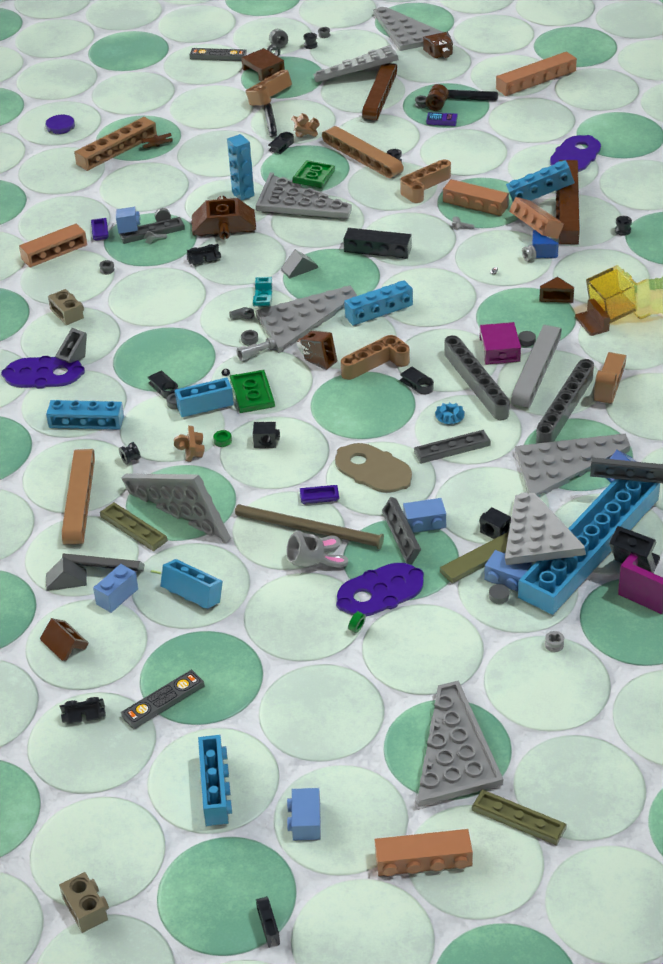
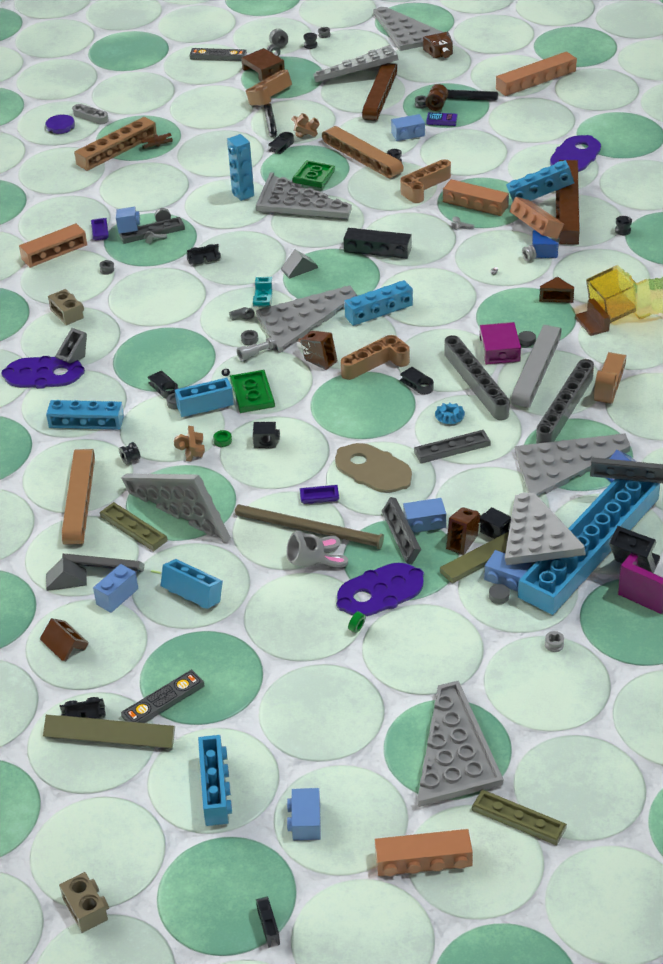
reddish brown slope [192,196,256,239] -> none
none -> olive tile [43,714,176,748]
none -> light grey beam [72,104,109,124]
none -> medium blue brick [391,114,425,141]
none -> reddish brown torso [446,507,481,555]

